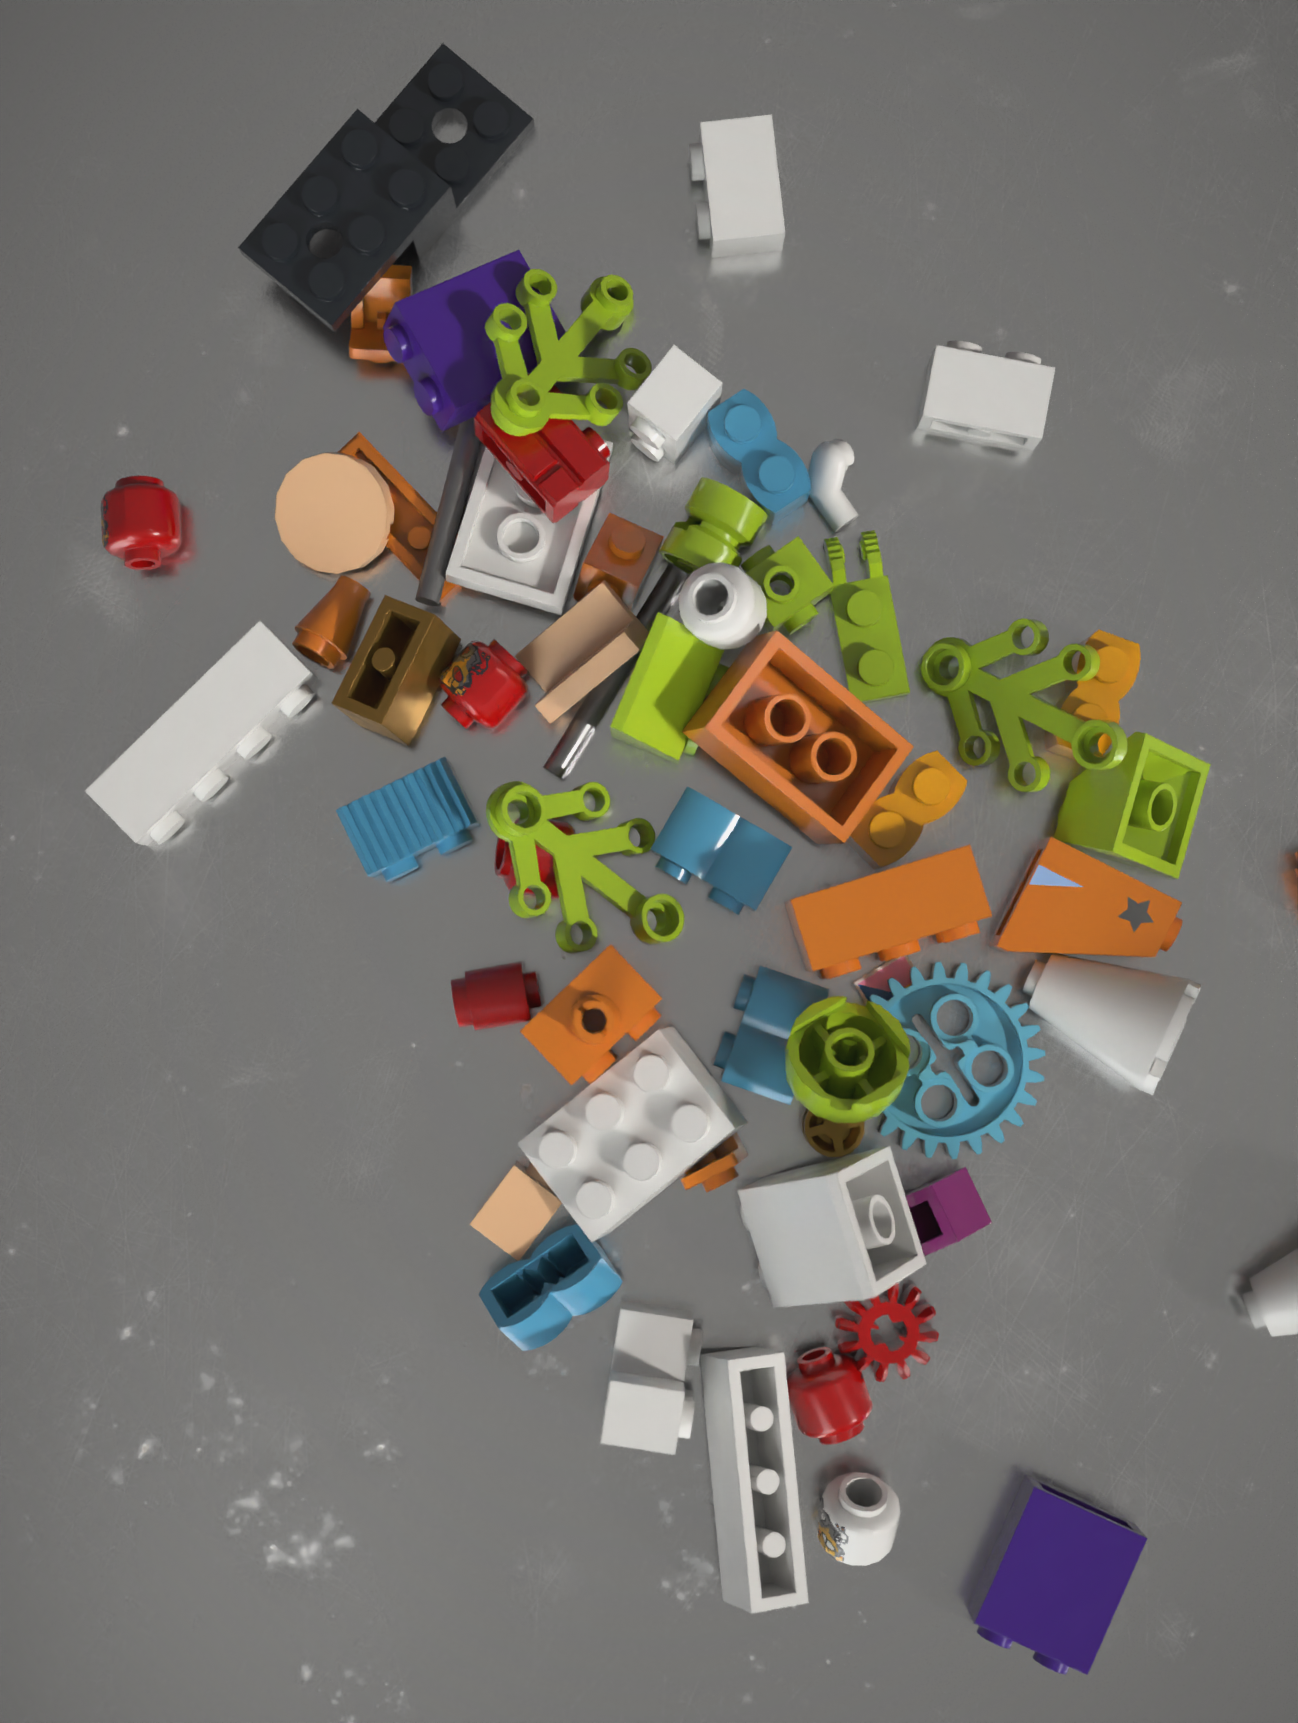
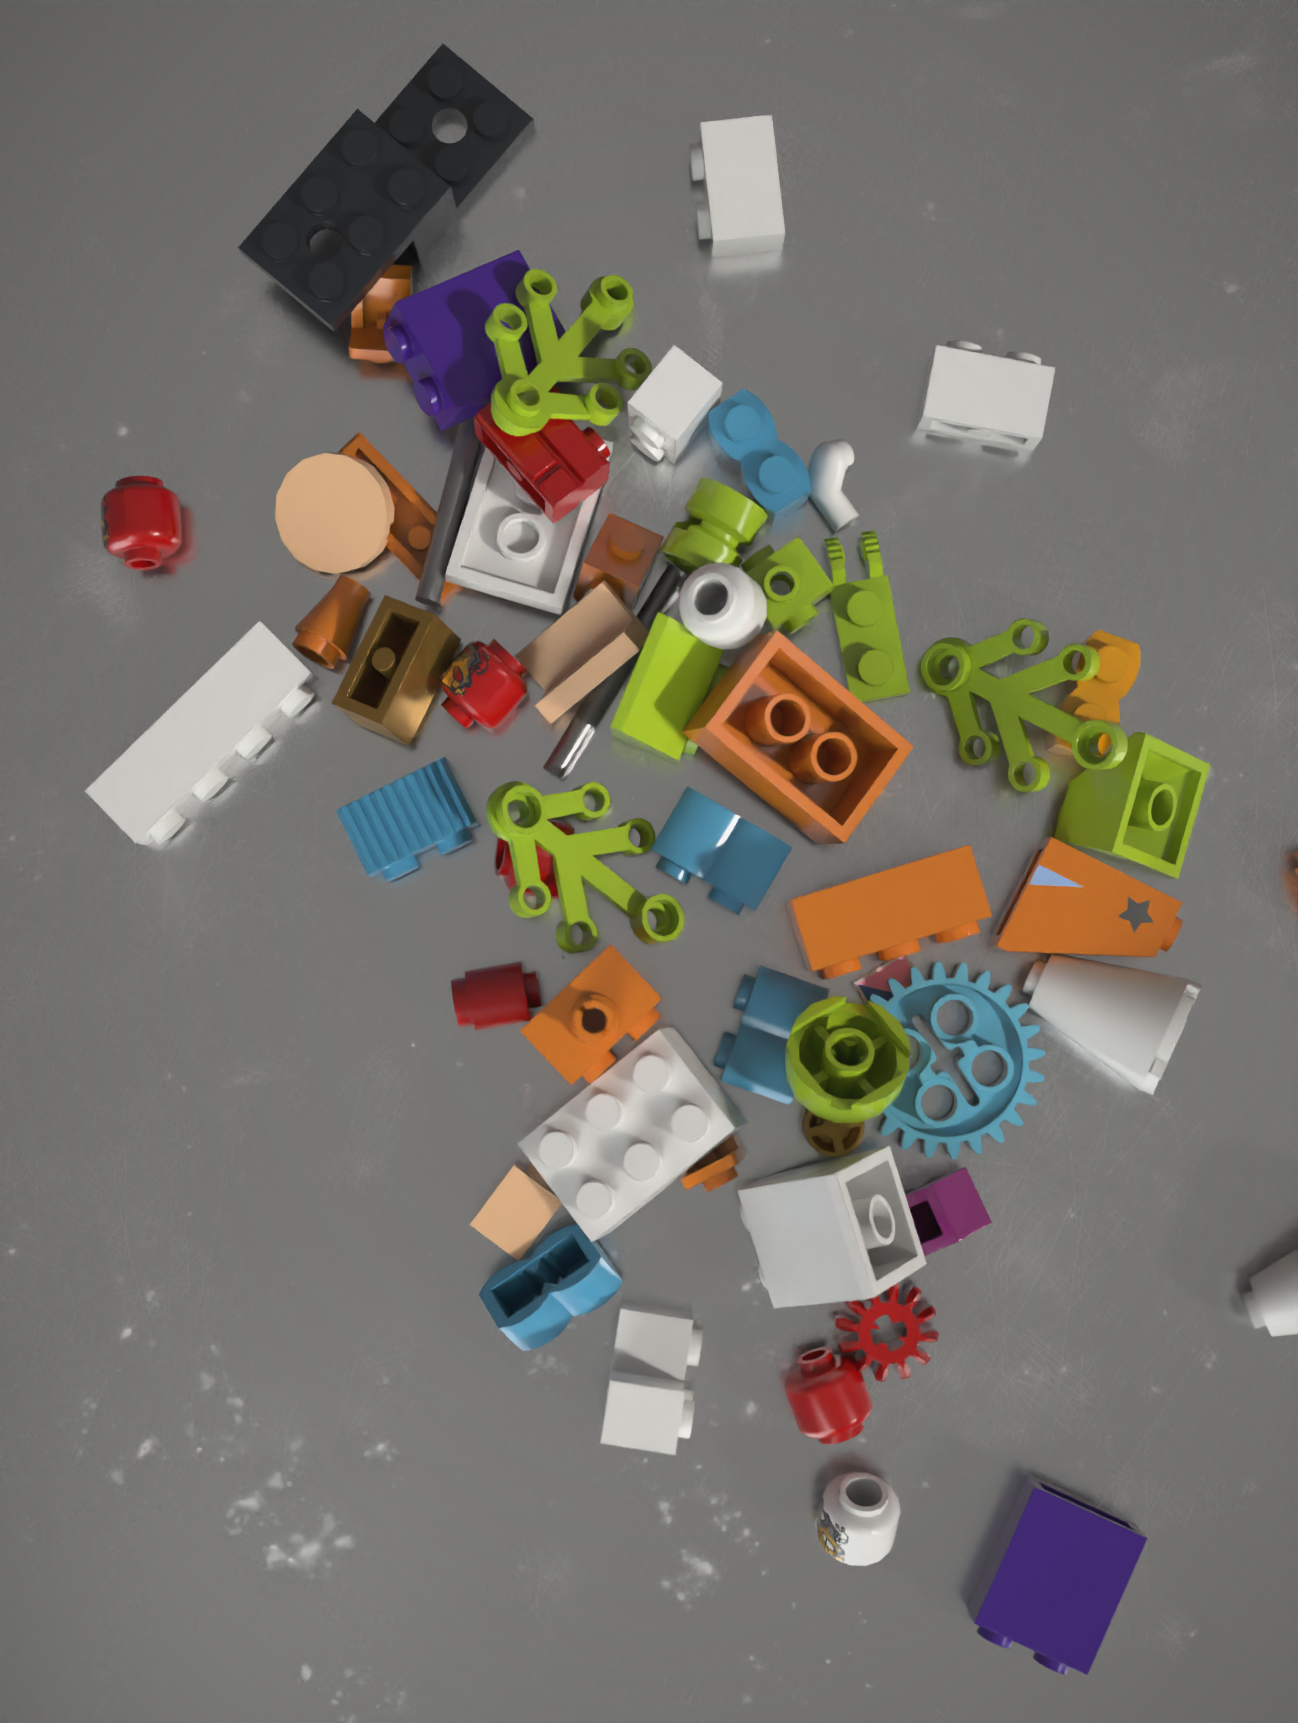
white brick [700,1347,809,1614] -> none
light orange brick [846,751,967,870] -> none

